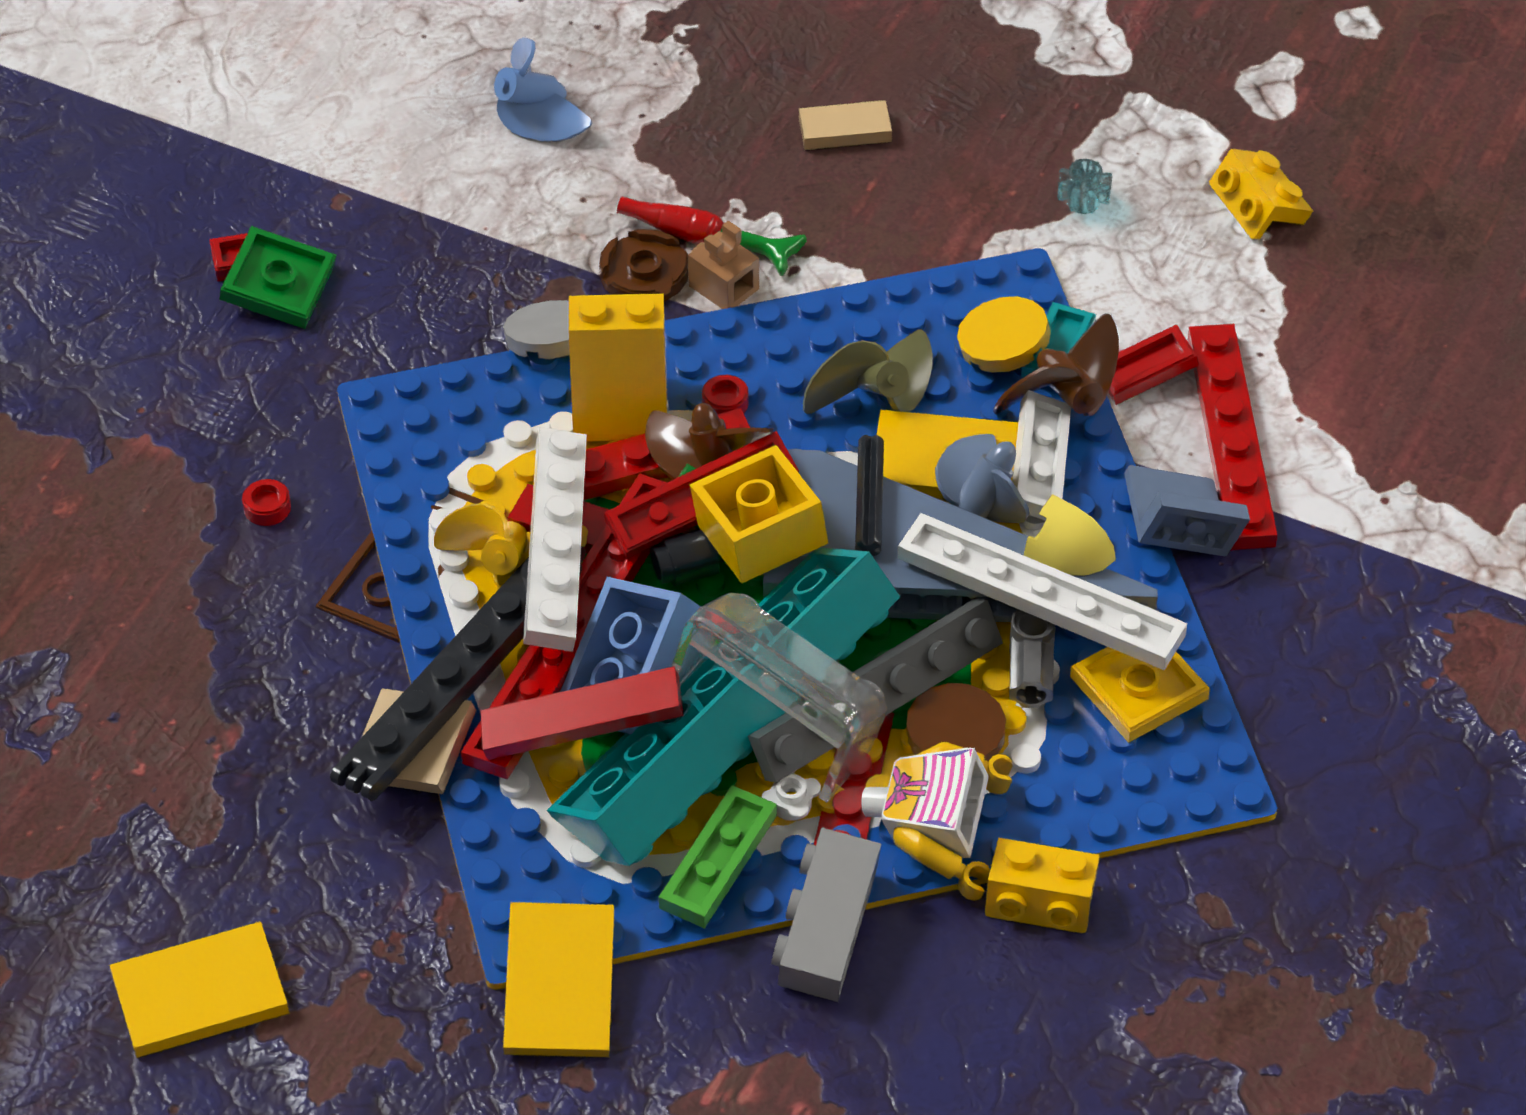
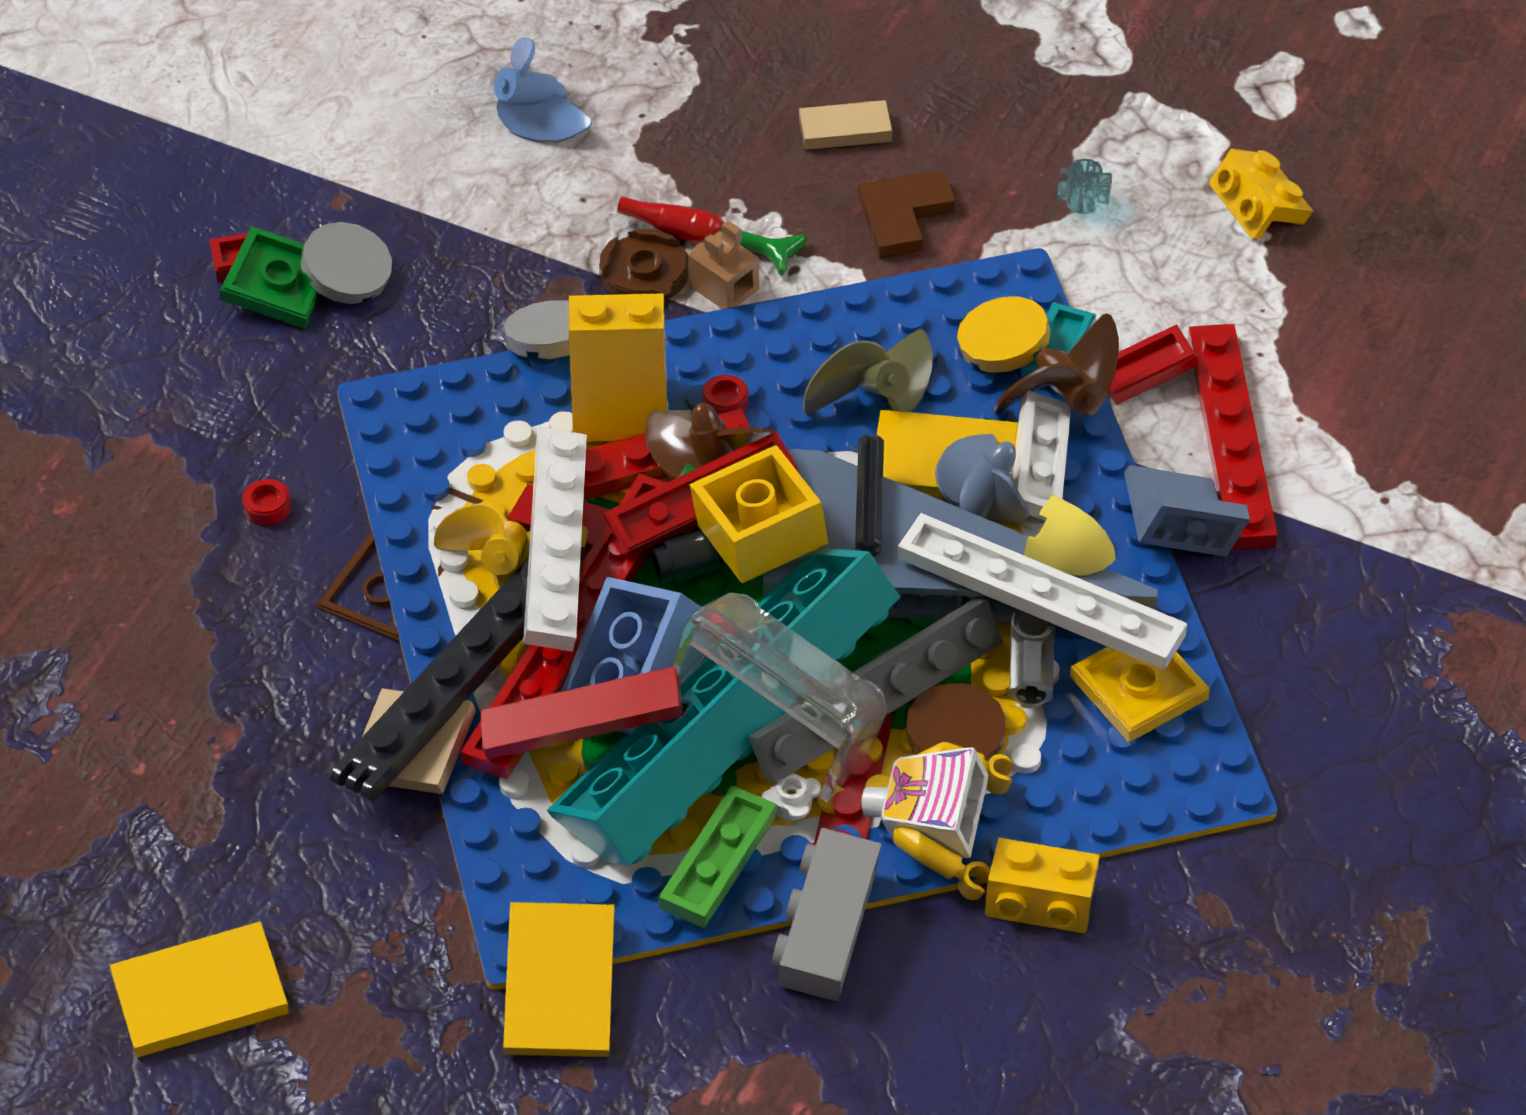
none -> light grey tile [301,222,392,304]
none -> reddish brown tile [858,170,956,258]

